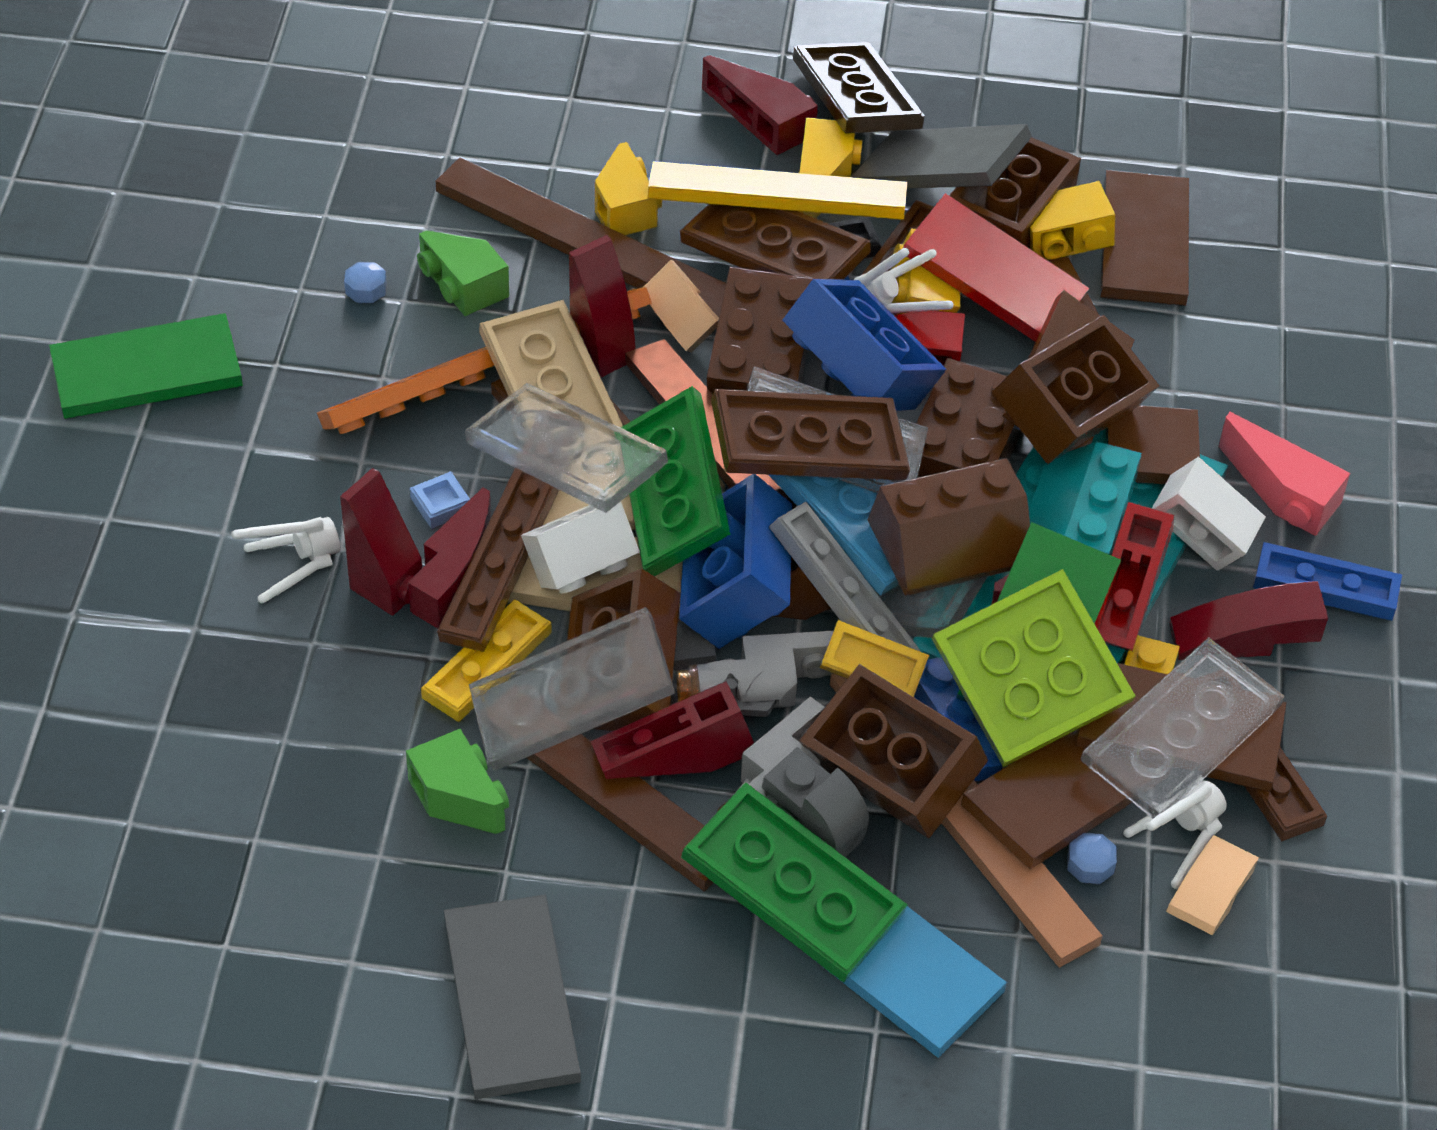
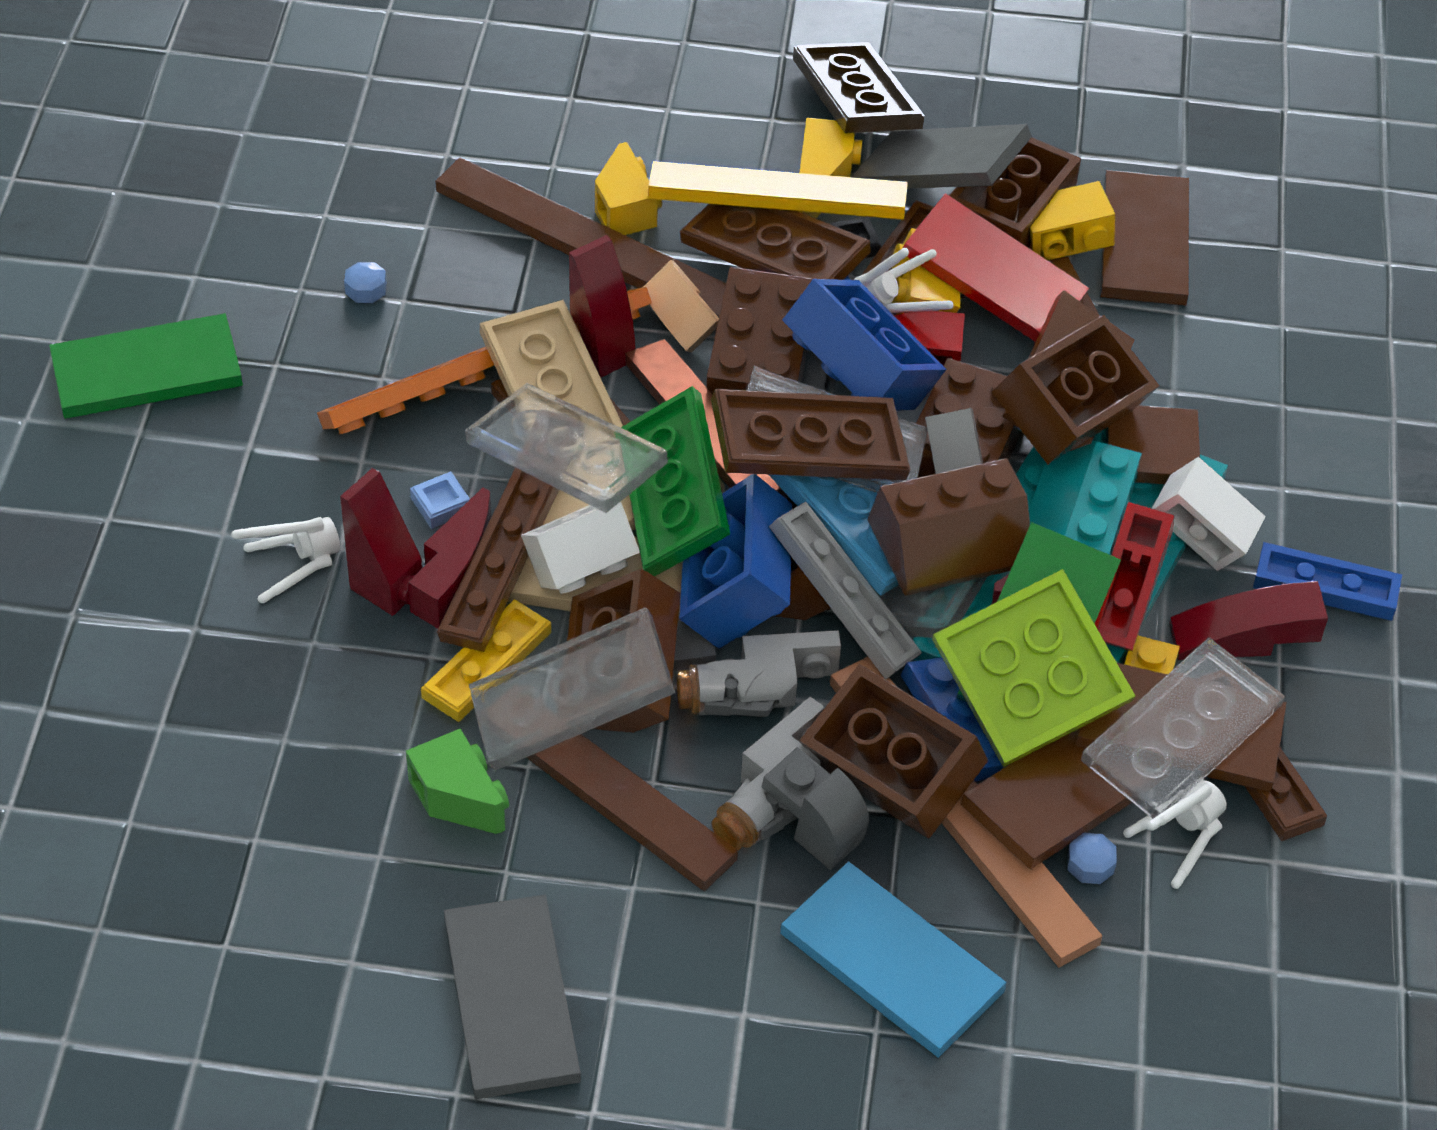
bright green slope [417,230,510,316] -> none
dark red slope [591,681,754,779] -> none
green tile [681,782,908,983] -> none
dark red slope [702,55,818,155] -> none
yellow tile [820,620,929,697] -> none
light nougat slope [1166,835,1259,935] -> none
coral slope [1218,412,1350,536] -> none
none -> light grey tile [925,408,983,474]

